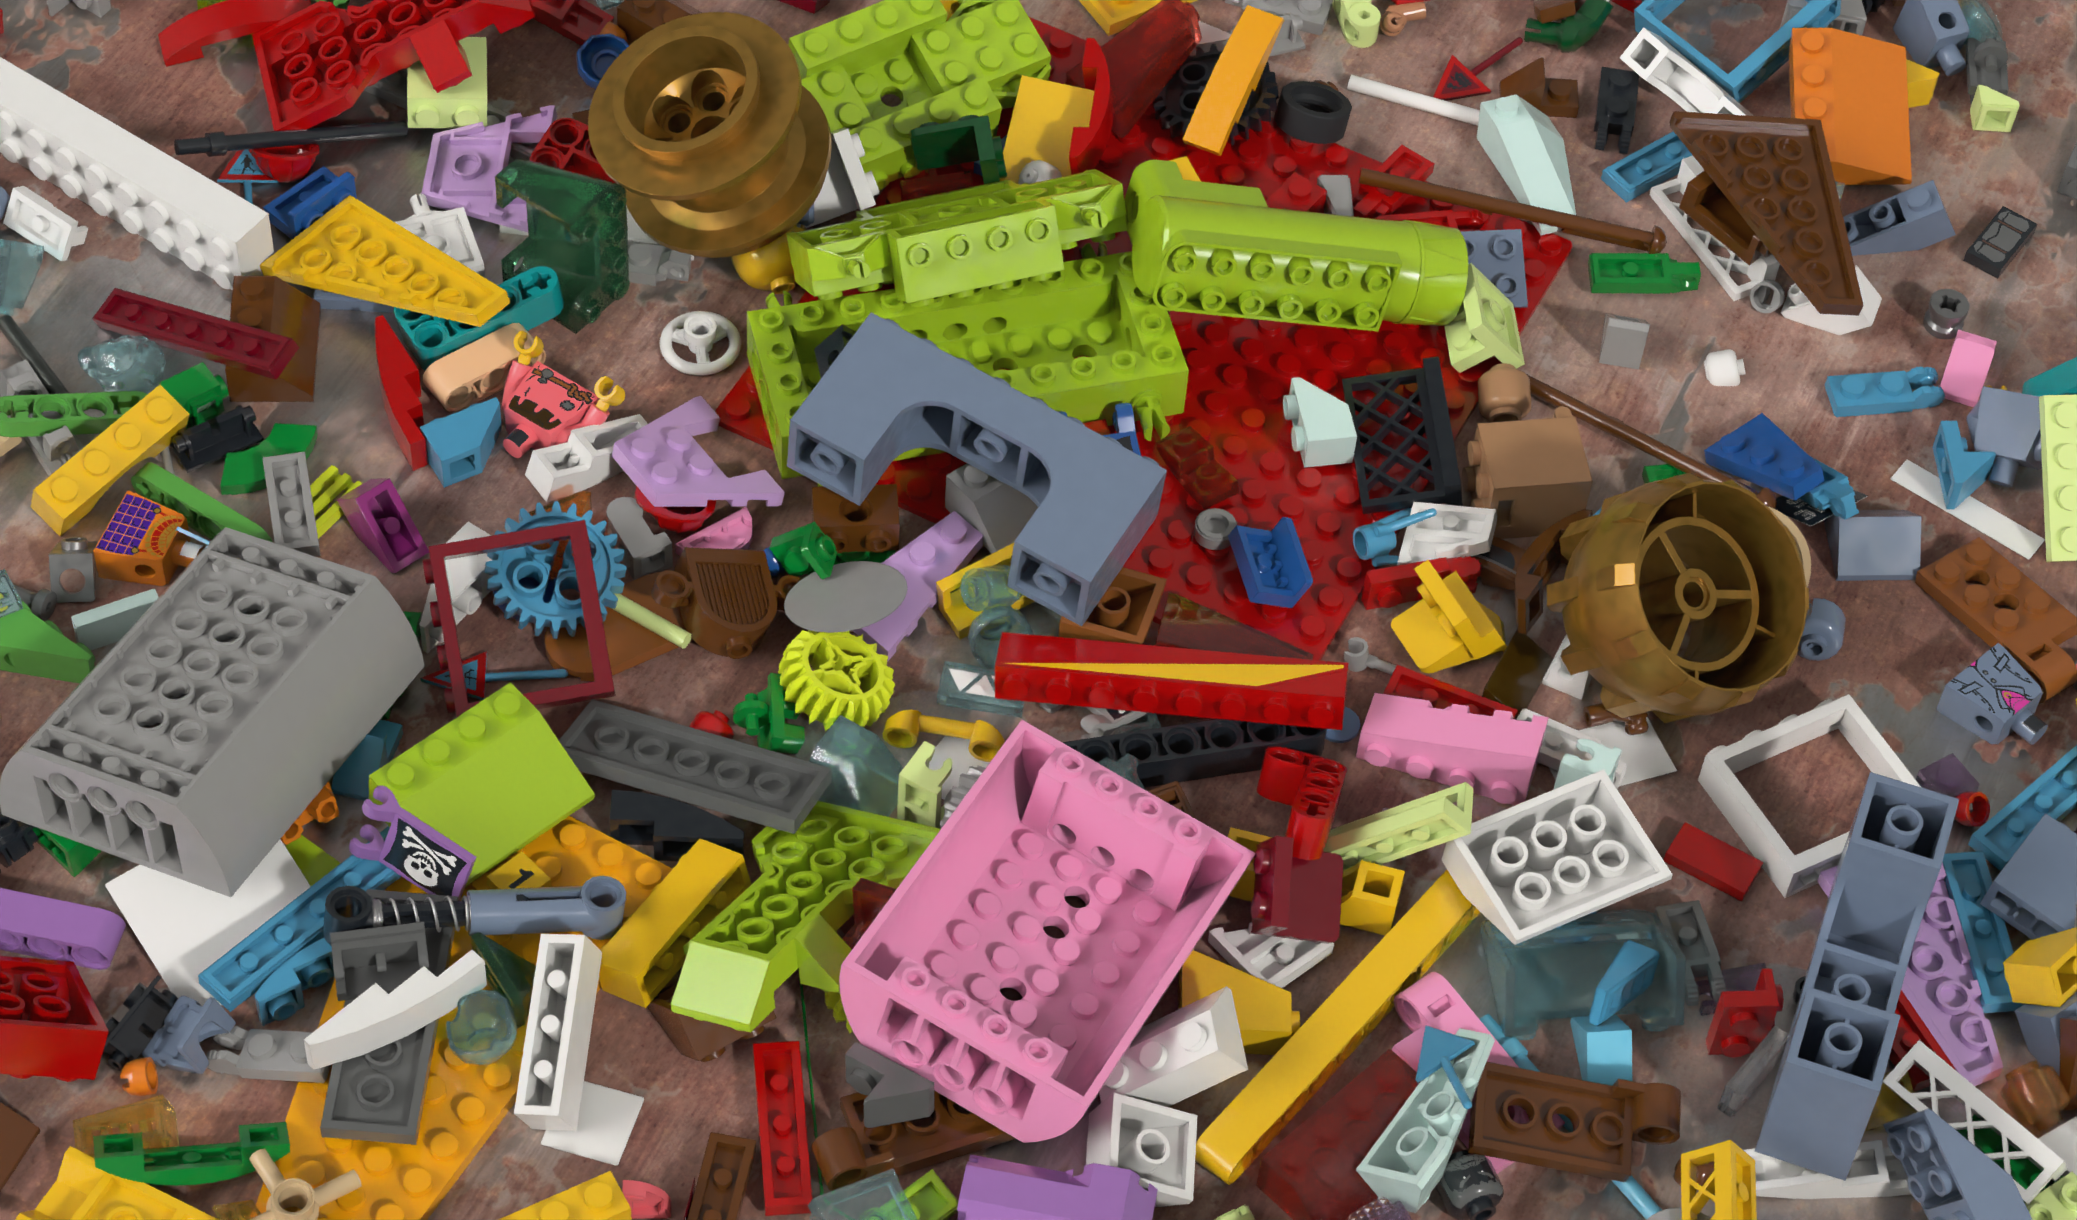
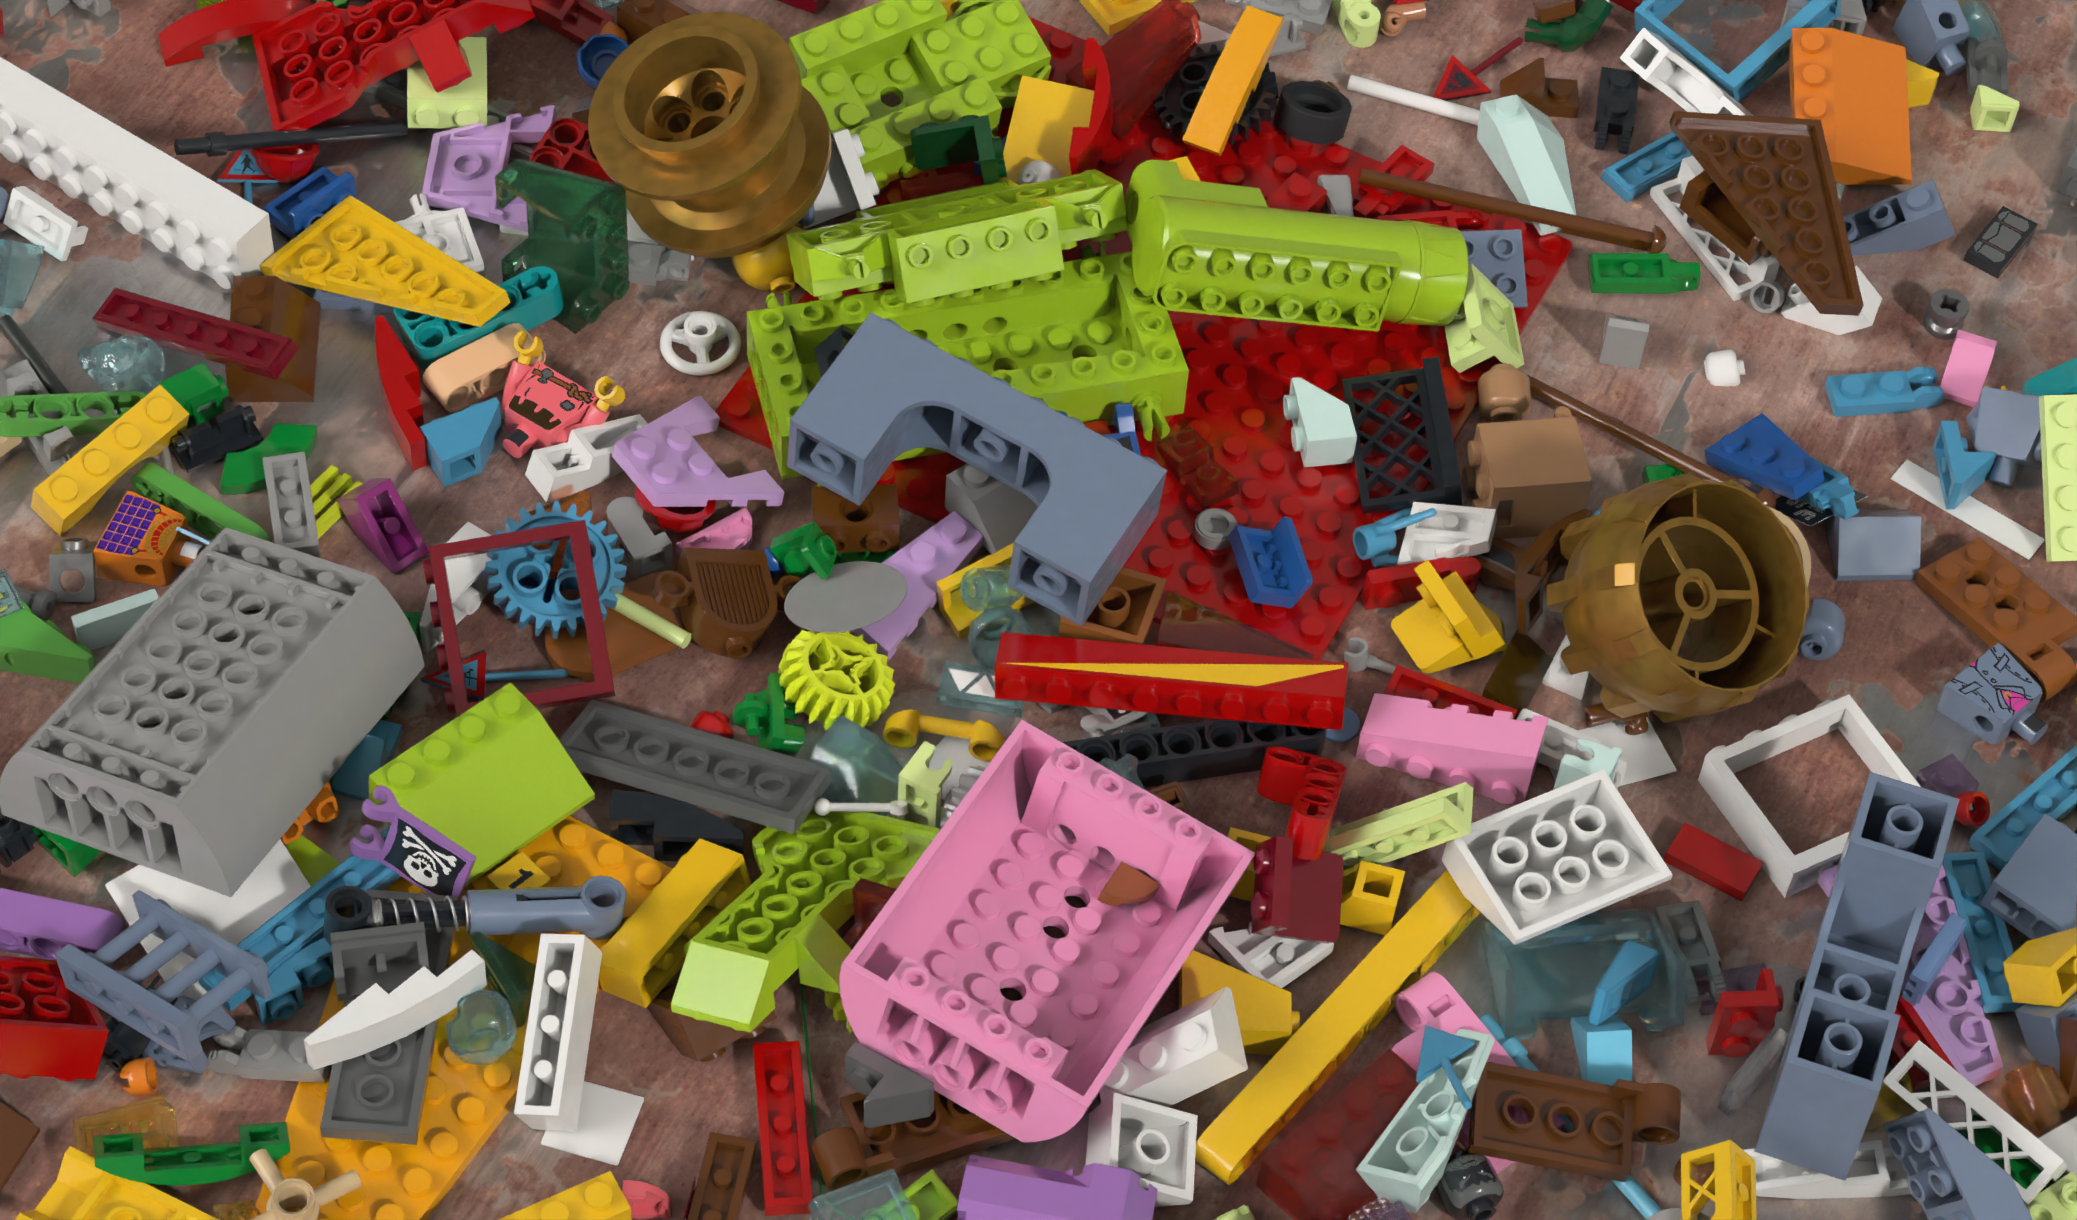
none -> sand blue fence [55,890,273,1062]
none -> white hinge [814,798,908,816]
none -> dark orange tile [1098,862,1161,907]
none -> medium blue tile [1901,912,1966,1006]

